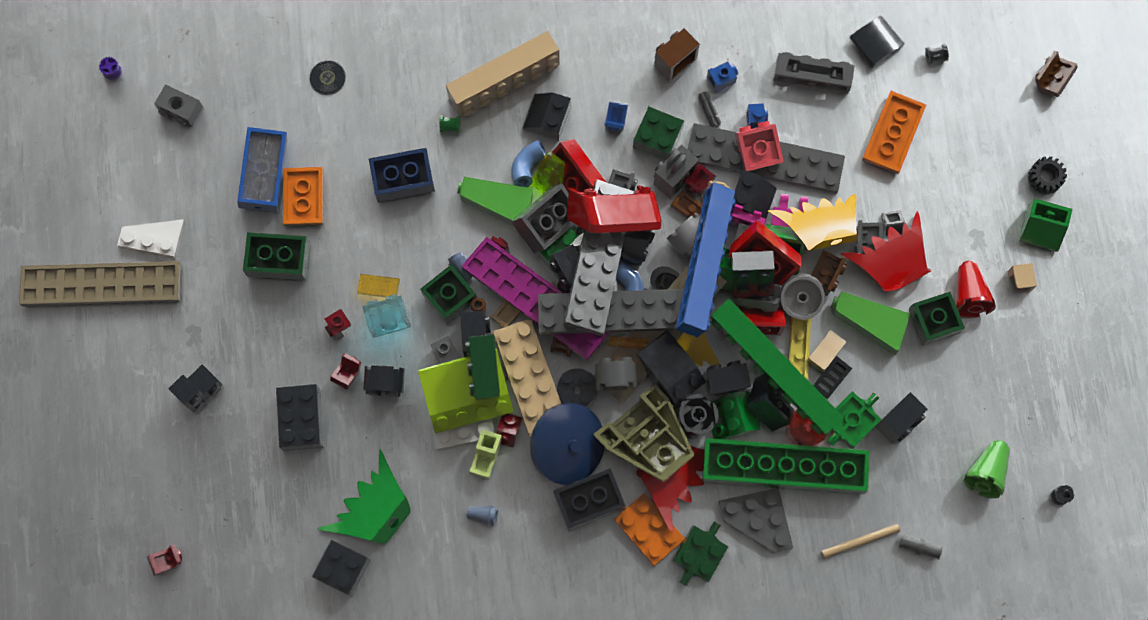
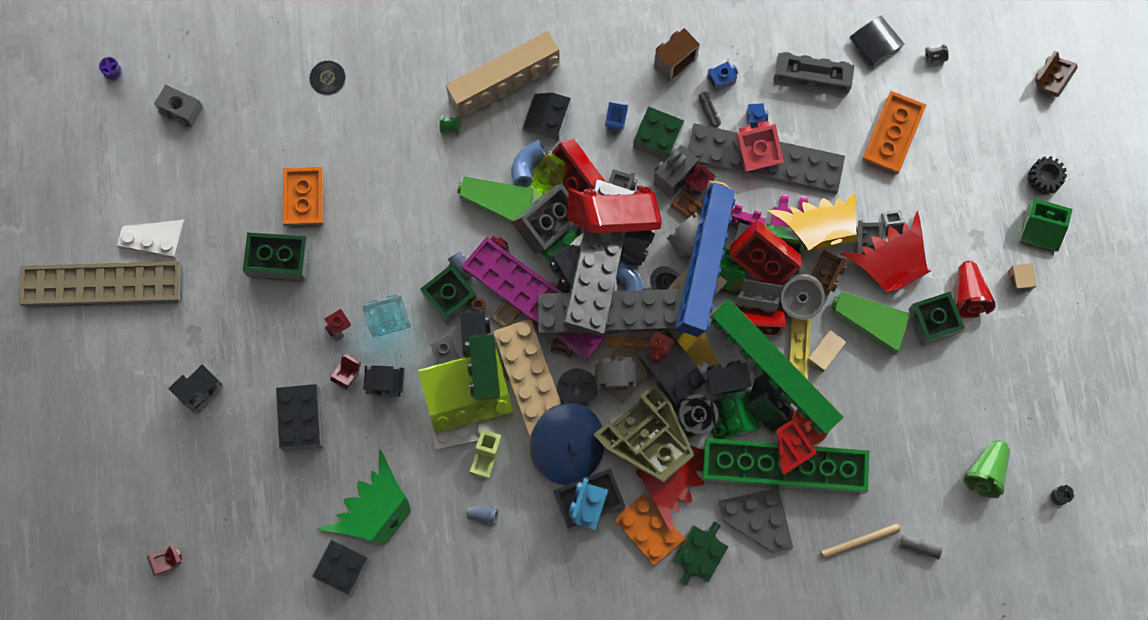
clear brick [237,127,287,213] -> none
clear yellow tile [357,273,400,299] -> none
dark blue brick [368,148,435,202] -> none
dark red bracket [496,413,522,447] -> none
black brick [732,251,774,298] -> none
black slope [733,170,777,219] -> none
black slope [813,356,852,400] -> none
green plate [826,391,881,448] -> none
black brick [875,392,928,443] -> none
none -> dark azure bracket [569,478,608,530]
none -> clear red plate [648,331,674,360]
none -> red wing [776,419,817,475]

